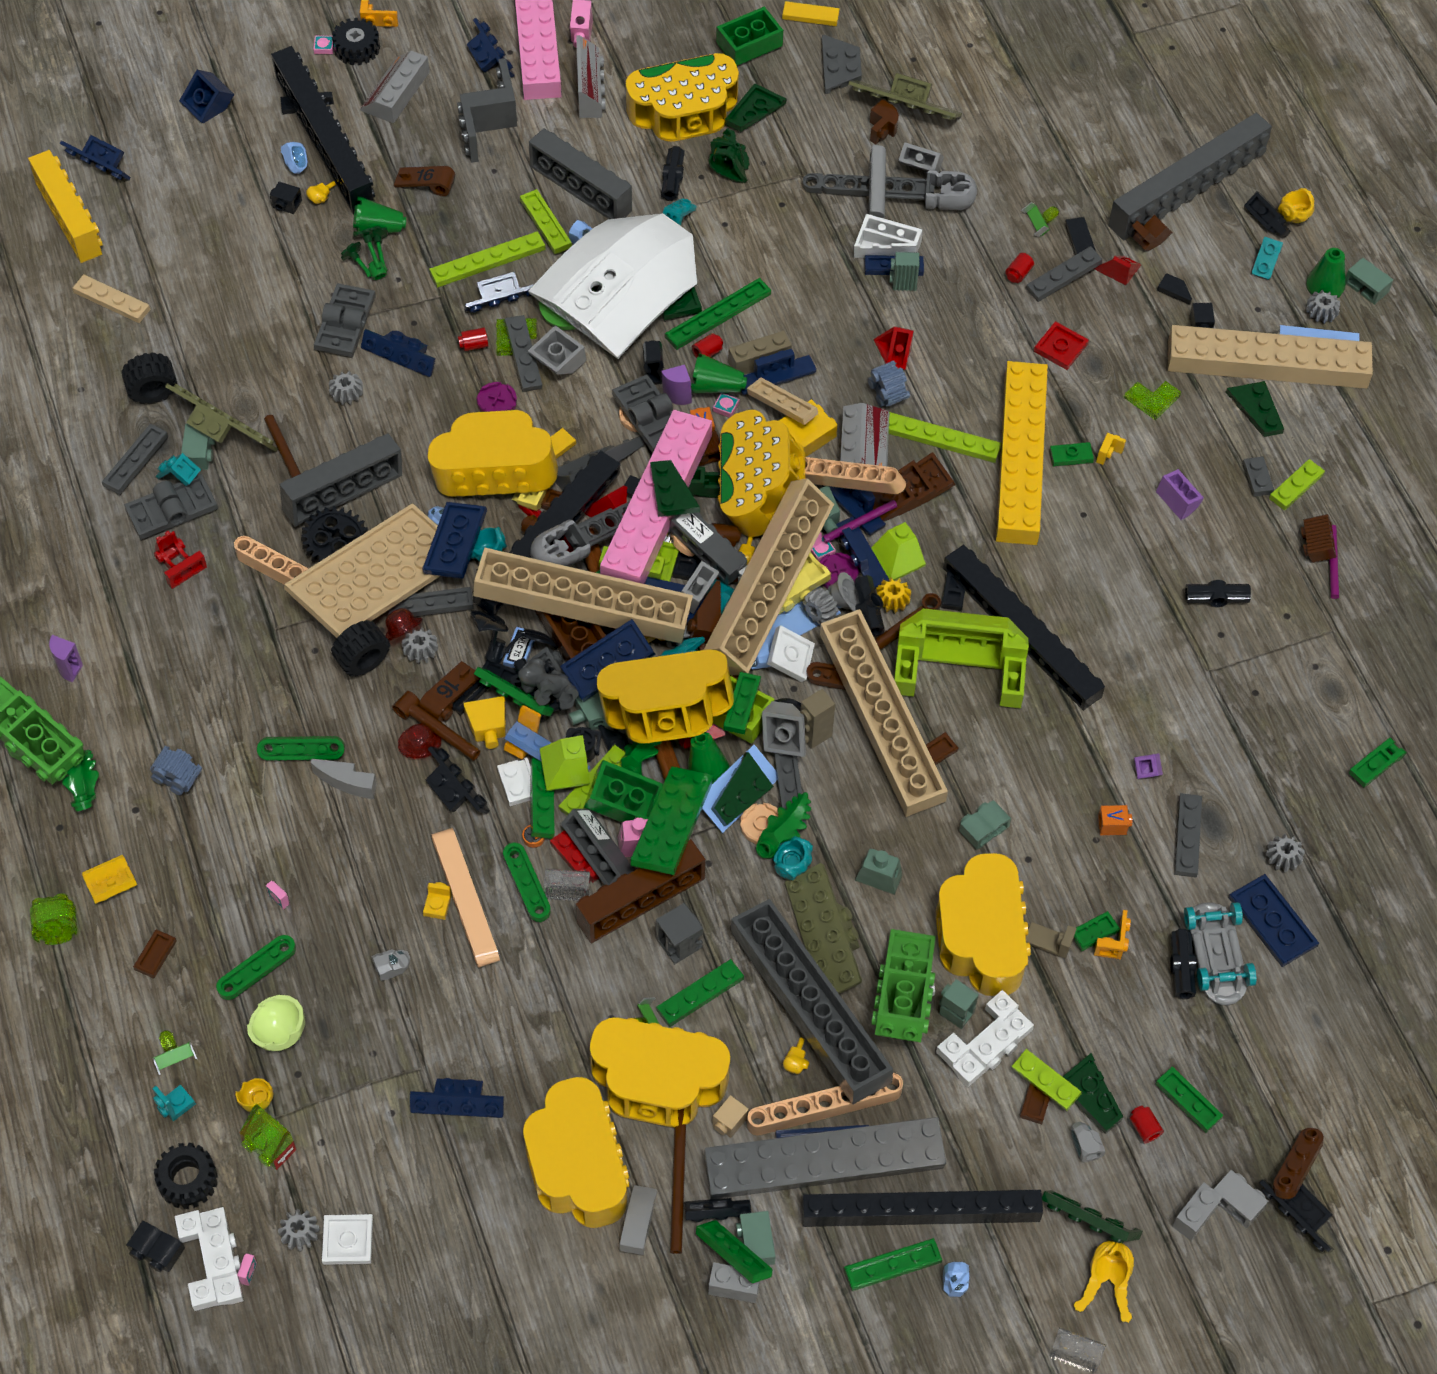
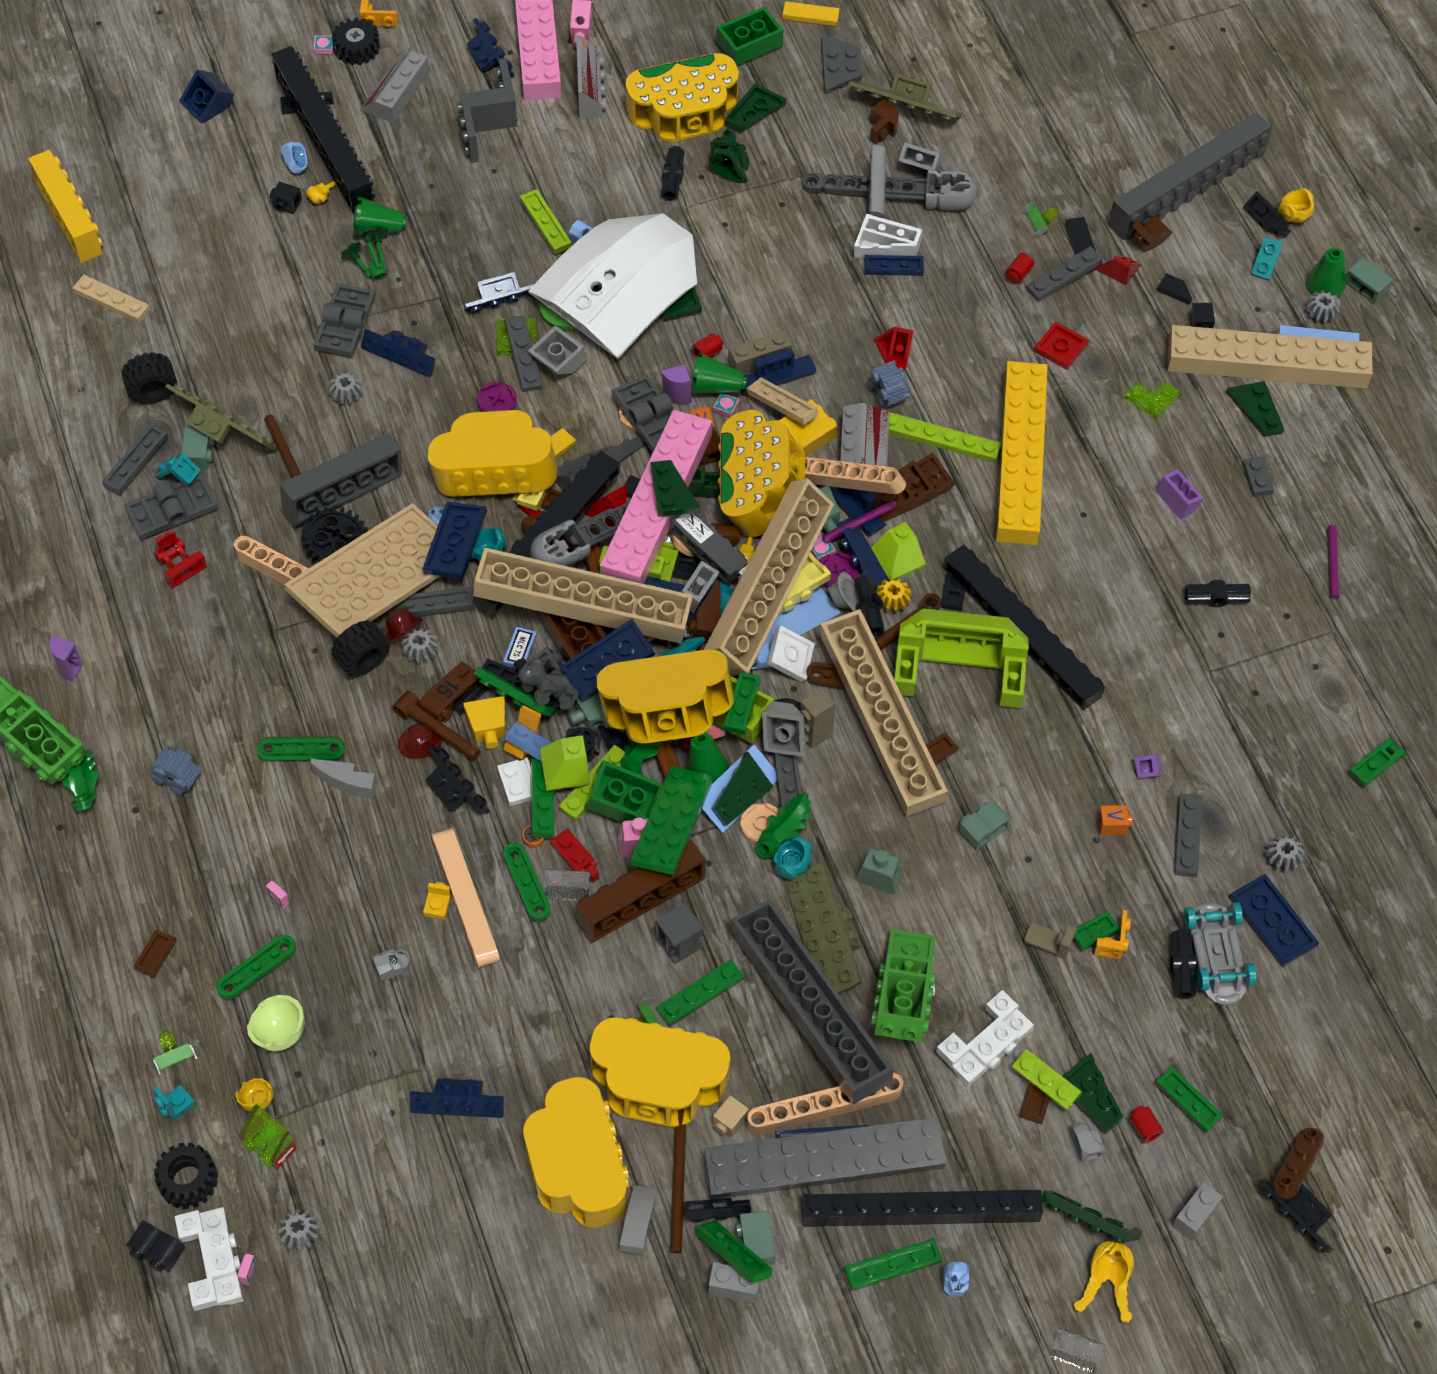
clear neon green brick [30,894,77,945] -> none
dark blue bracket [60,135,131,180] -> none
yellow bracket [82,855,137,904] -> none
white plate [322,1214,373,1265] -> none
reddish brown door [394,166,456,196] -> none
lime plate [429,231,546,288] -> none
red brick [458,327,488,351] -> none
black plant [470,610,558,663] -> none
dark grey brick [529,128,632,219] -> none
dark grey brick [561,808,635,885] -> none
black brick [642,340,664,385] -> none
teal bracket [663,198,697,226] -> none
green tile [665,278,771,350] -> none
yellow piece [783,1037,809,1074] -> none
light grey gear [803,588,839,625] -> none
sand green brick [889,252,919,292] -> none
yellow brick [936,853,1031,996] -> none
sand green piece [939,979,979,1029] -> none
green plate [1050,442,1094,467] -> none
yellow bracket [1096,433,1126,465] -> none
light grey brick [1214,1170,1268,1229] -> none
lime plate [1269,459,1325,511] -> none
reddish brown brick [1301,514,1336,563] -> none

